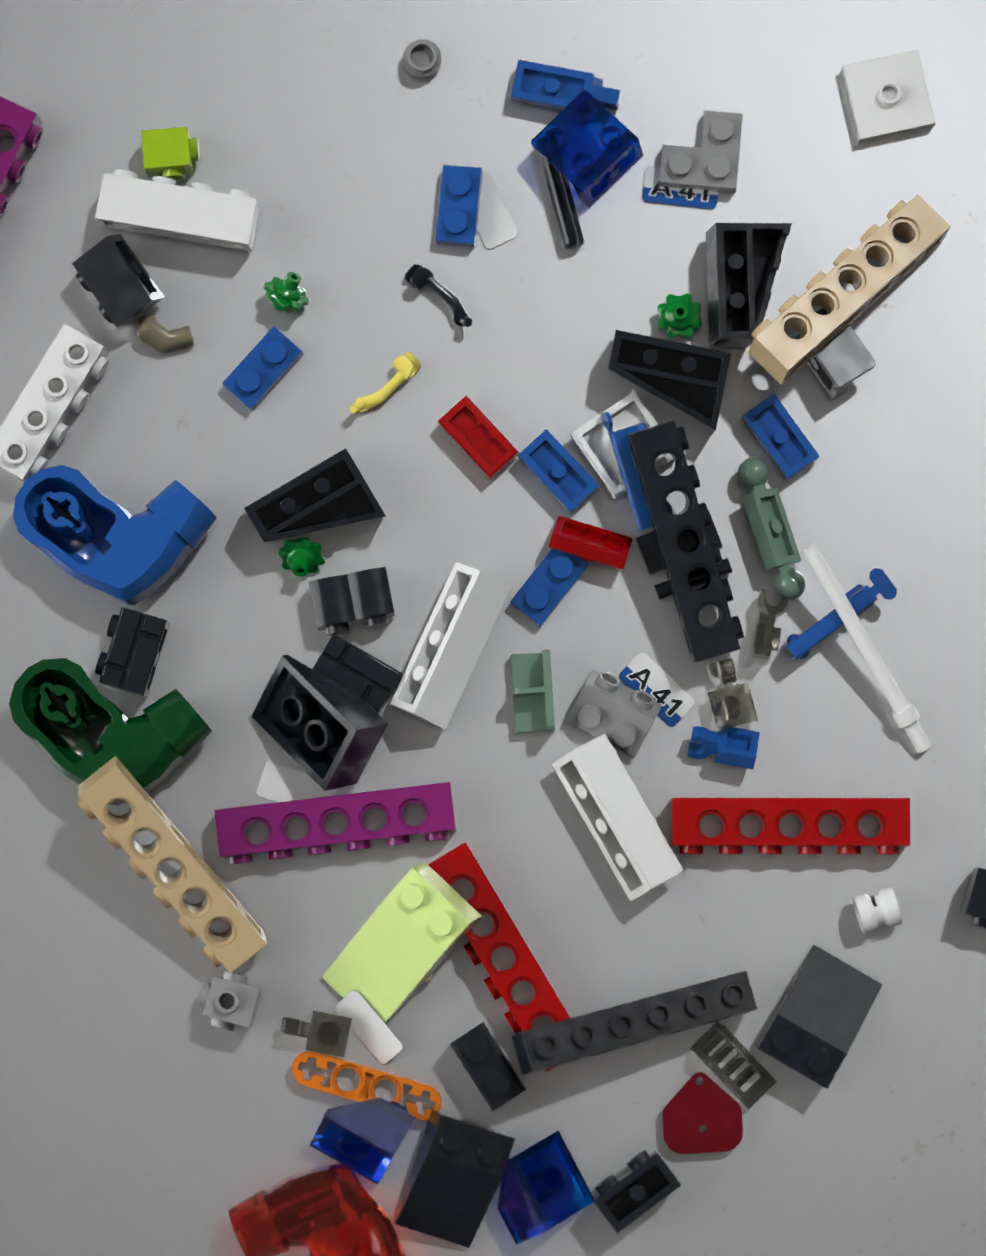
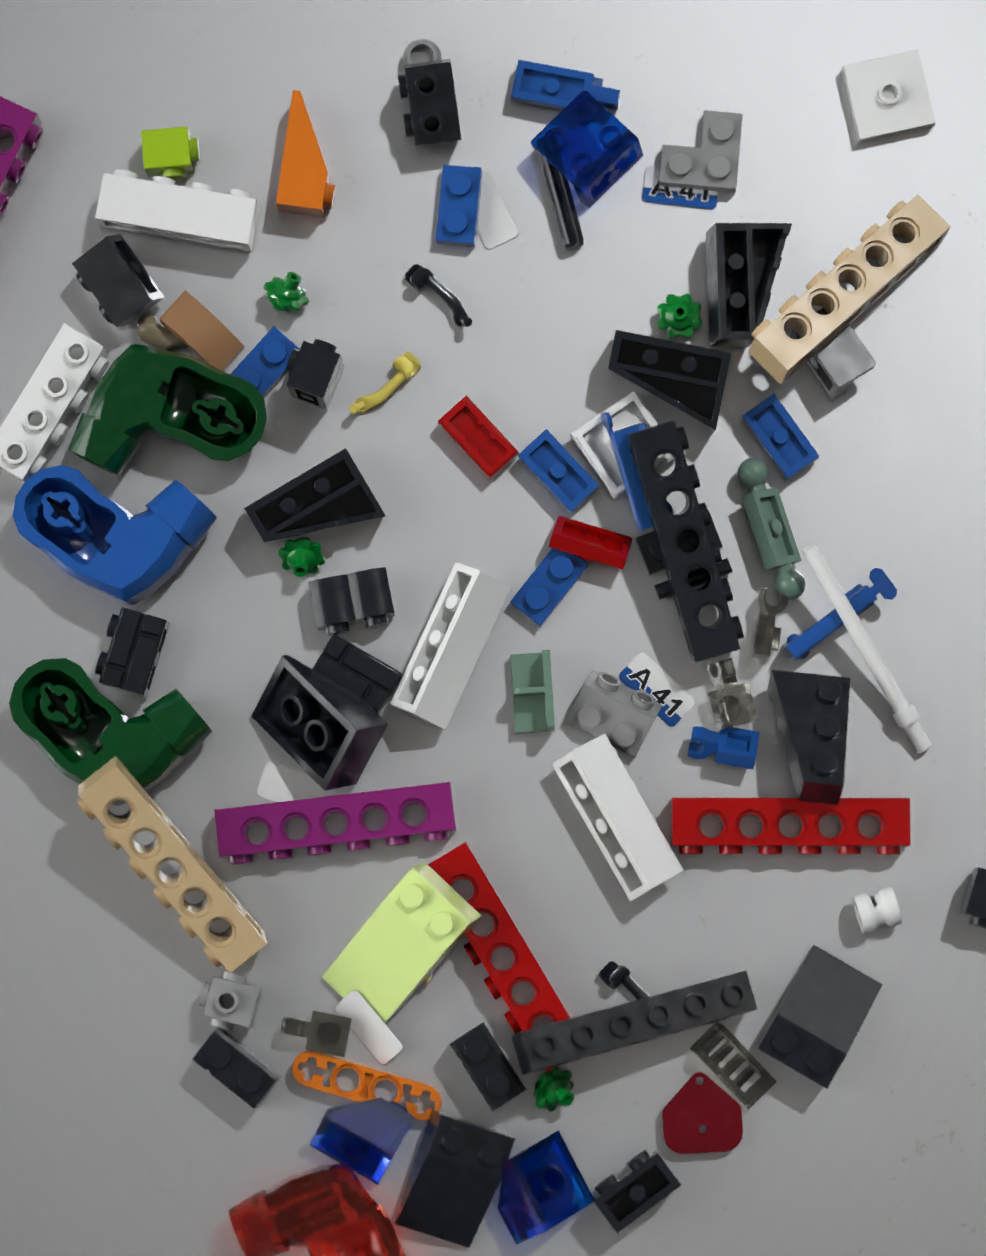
none -> dark green piece [68,344,267,476]
none -> medium nougat slope [160,290,244,371]
none -> black brick [192,1028,282,1109]
none -> orange slope [276,90,335,218]
none -> black brick [286,339,344,410]
none -> black brick [398,59,461,146]
none -> green plant [534,1067,574,1112]
none -> black piece [599,961,650,1000]
none -> black wedge [767,670,850,805]

